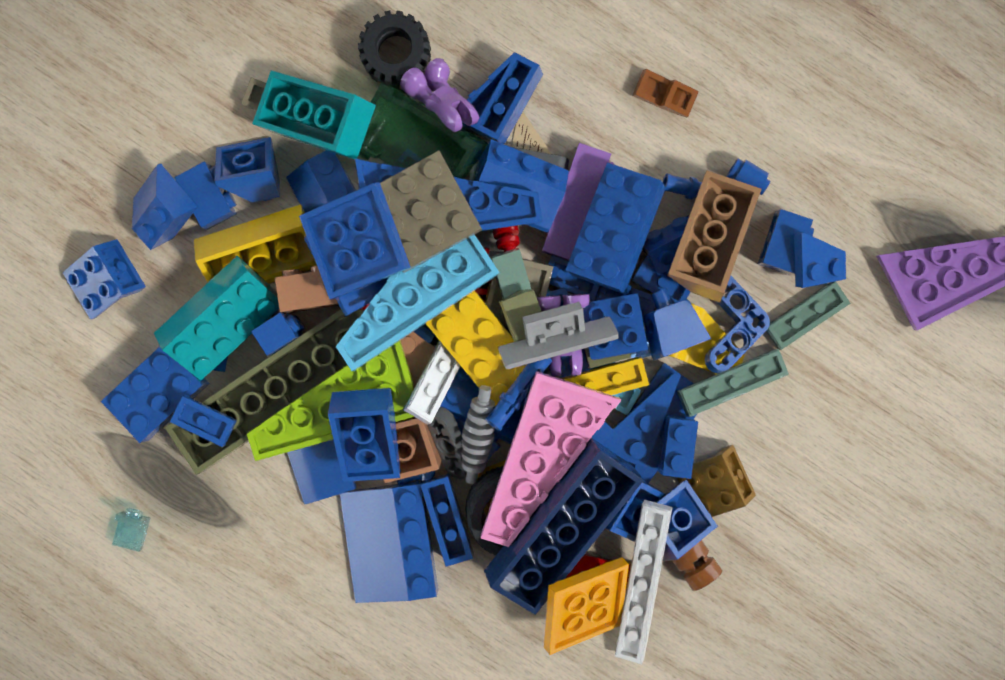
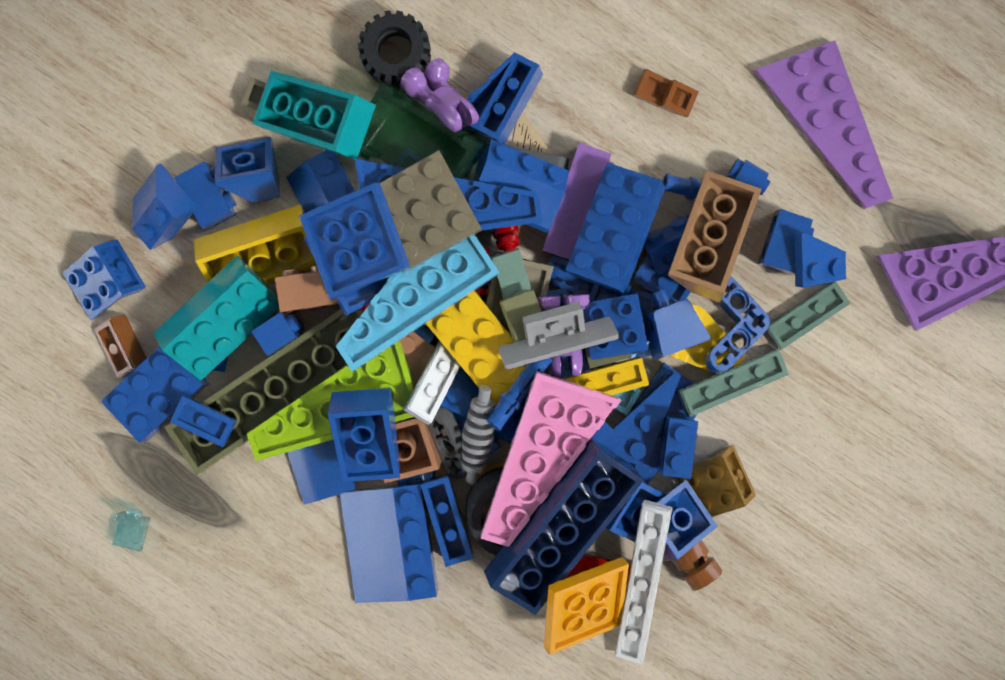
none -> dark orange slope [94,314,147,379]
none -> medium lavender wing [754,40,893,209]

